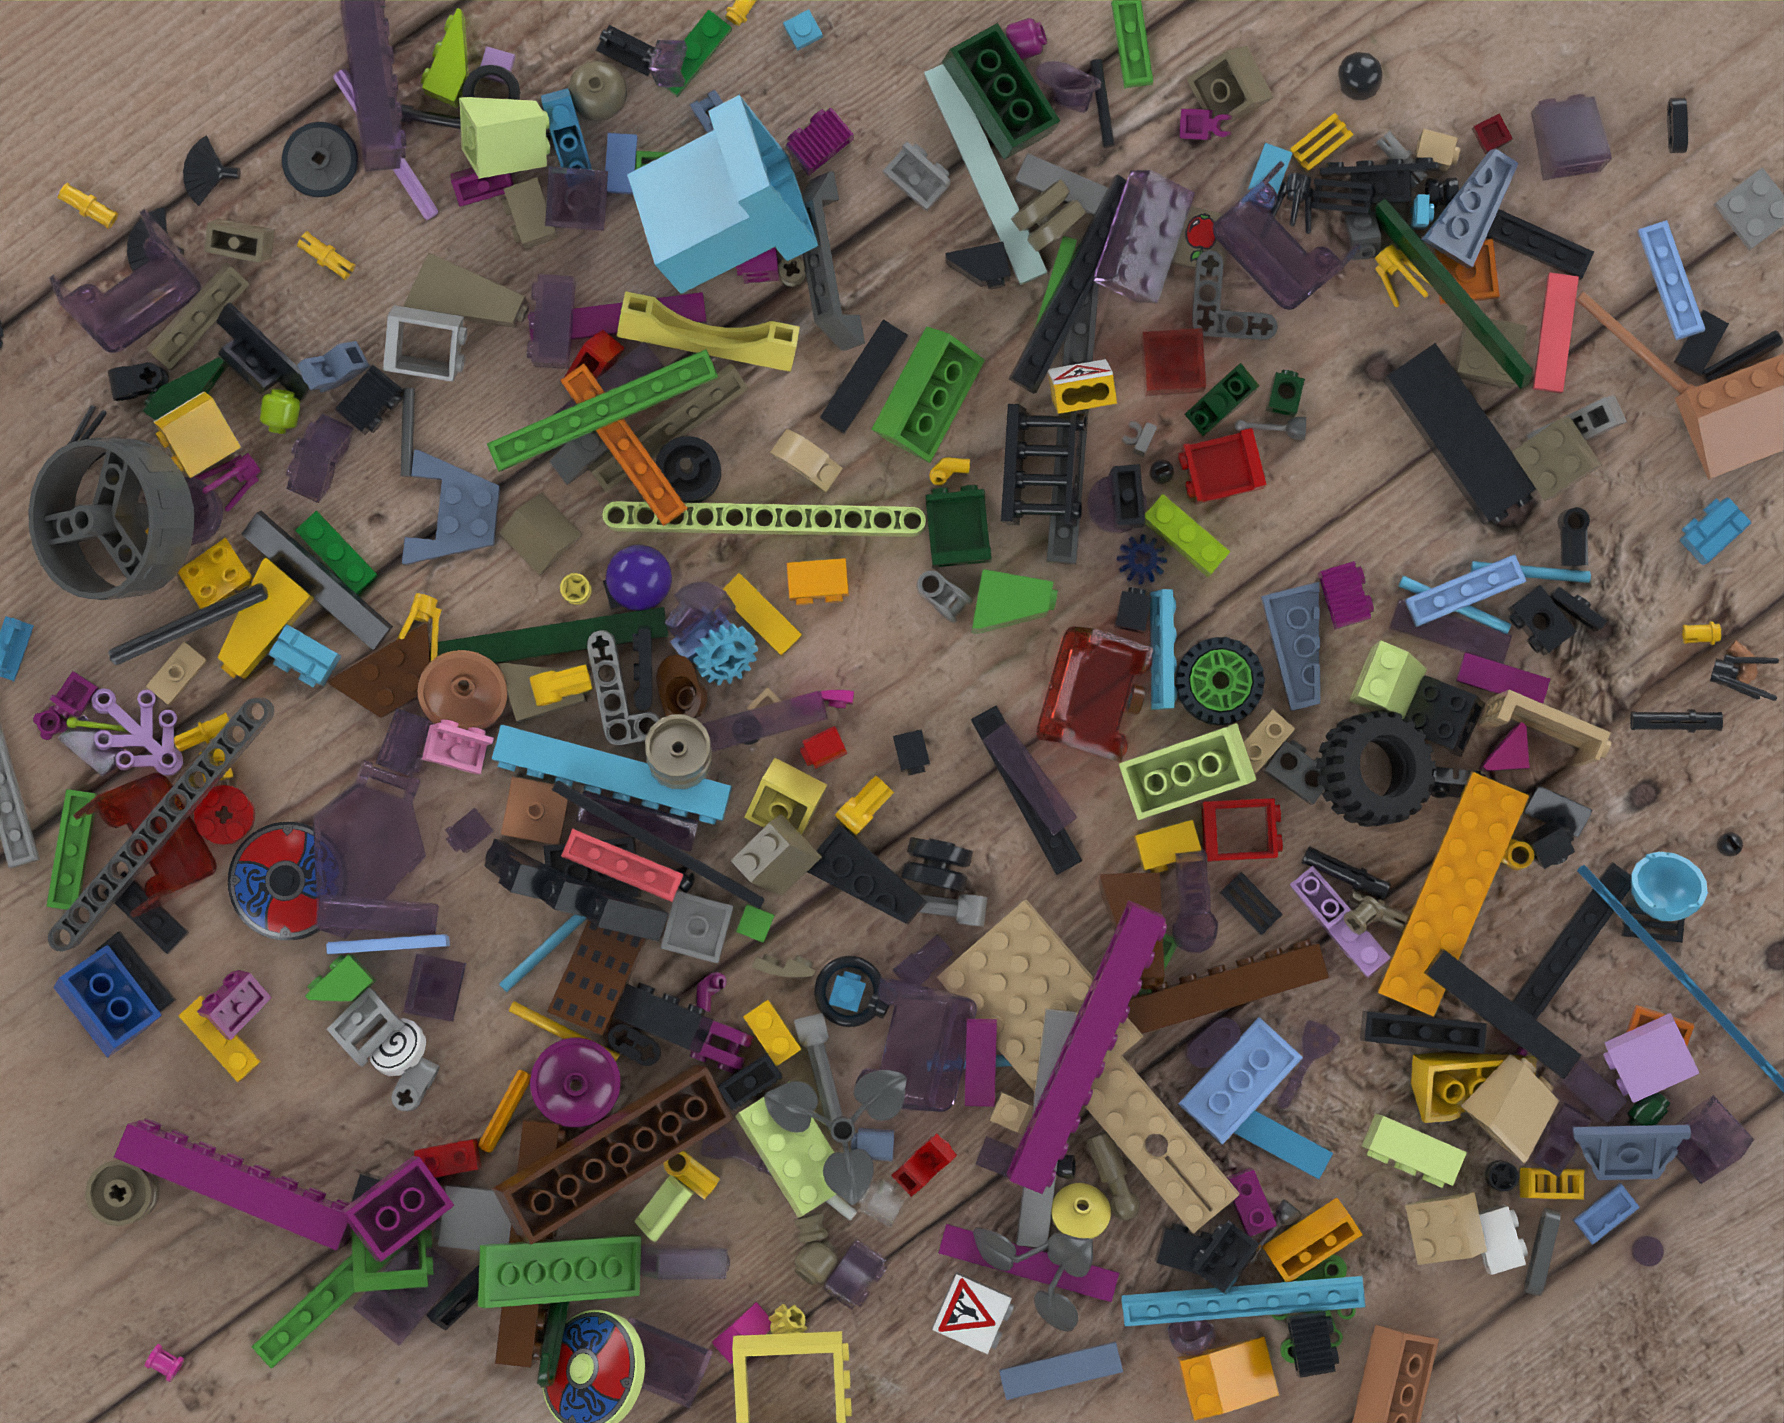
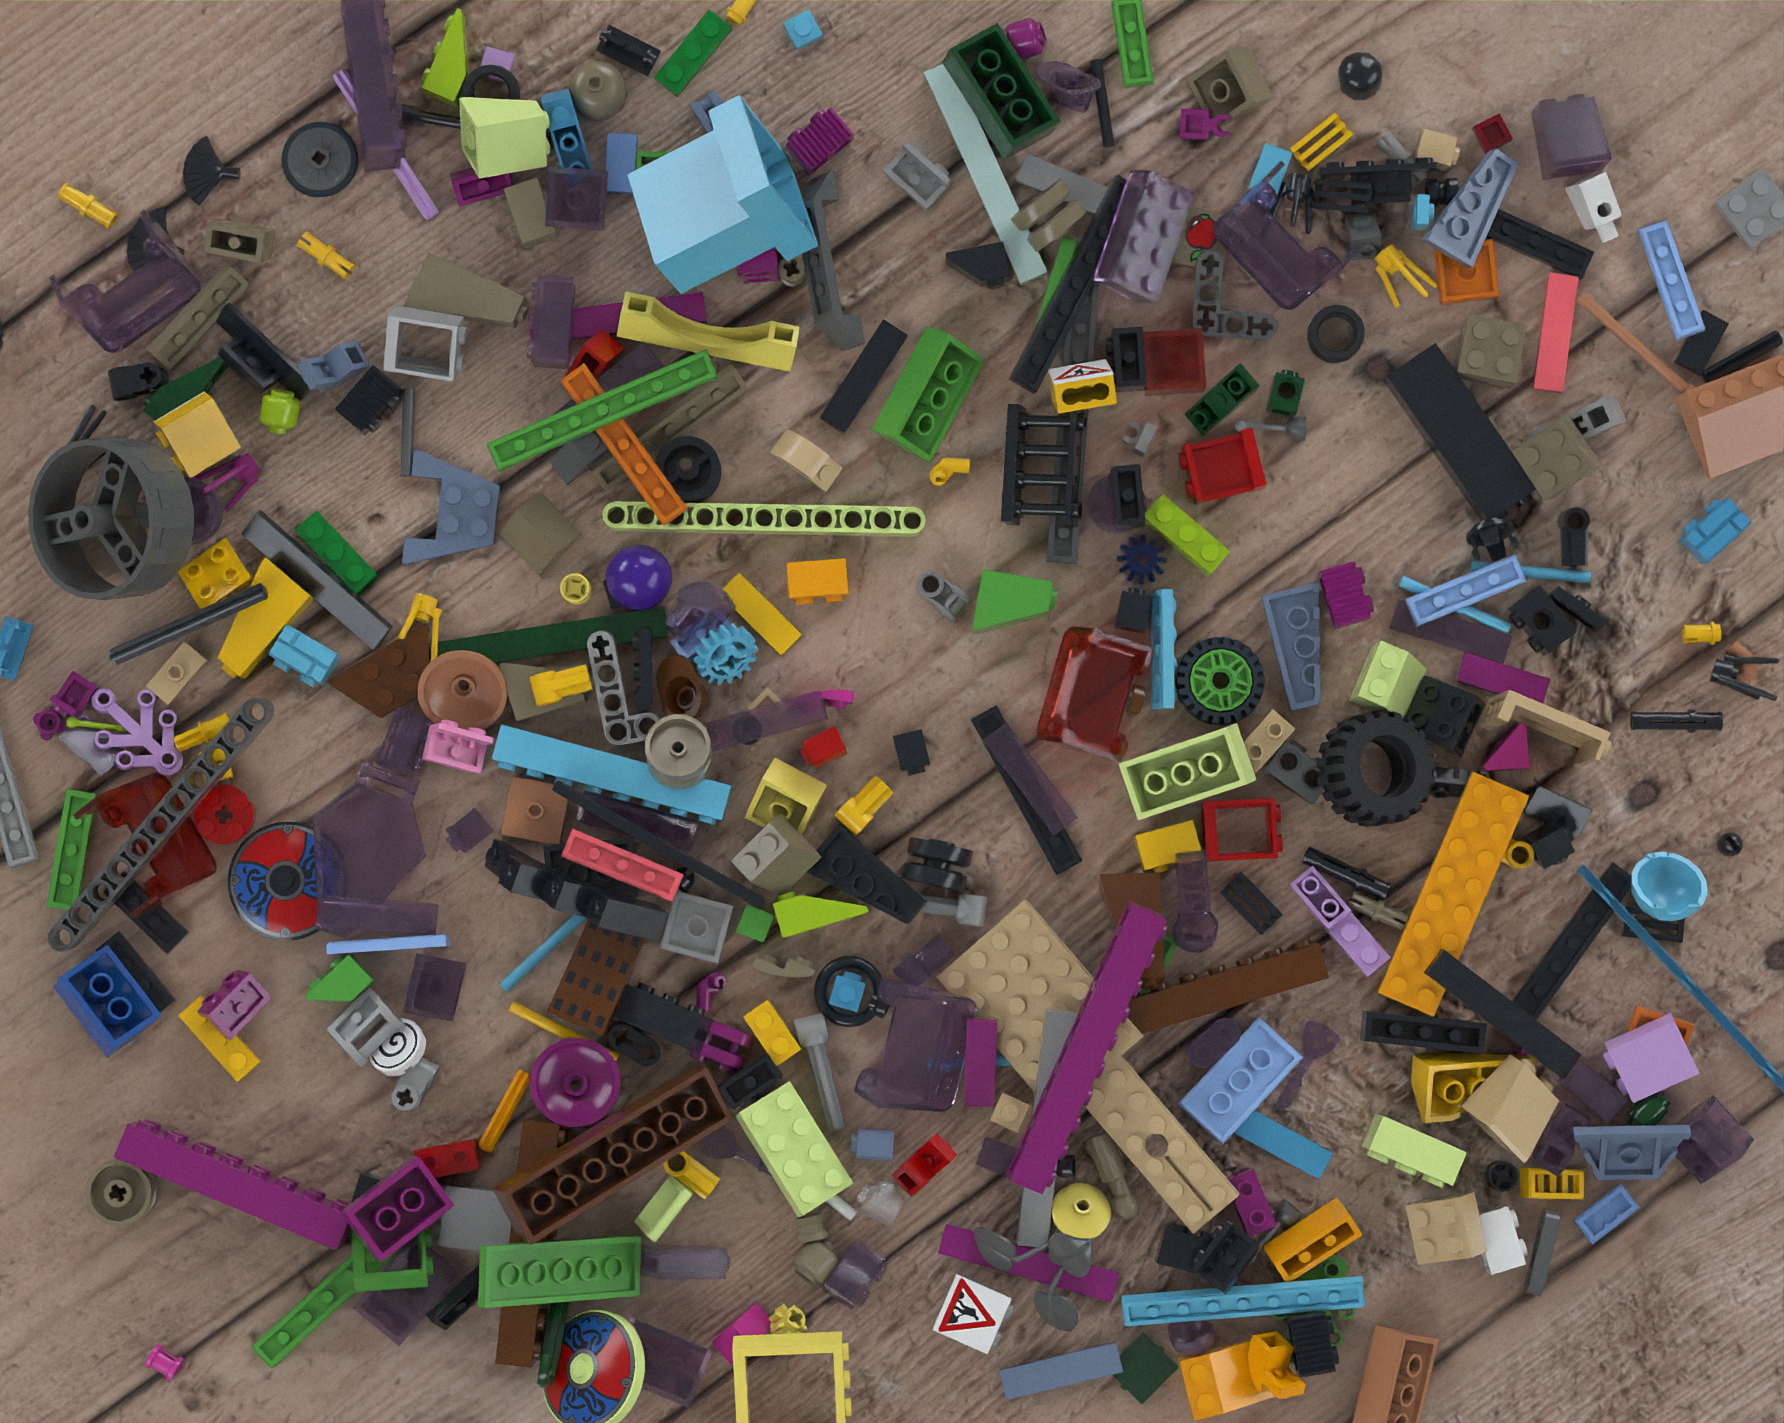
clear purple brick [286,414,354,503] -> none
clear purple bracket [648,40,688,88] -> none
dark grey plant [764,1070,907,1205] -> none
dark green panel [925,485,992,568] -> none
black hinge [1150,460,1174,484] -> none
dark tan bush [1344,896,1384,935] -> none
dark green tile [1375,199,1533,389] -> none
clear purple tile [1632,1236,1664,1266] -> none
black beam [1667,98,1688,153] -> none
none -> lime slope [773,891,869,938]
none -> black brick [1106,326,1146,393]
none -> clear green piece [1113,1332,1179,1404]
none -> light orange brick [1248,1331,1306,1399]
none -> black tyre [1307,305,1365,363]
none -> black piece [1466,518,1518,561]
none -> white torso [1565,172,1622,243]

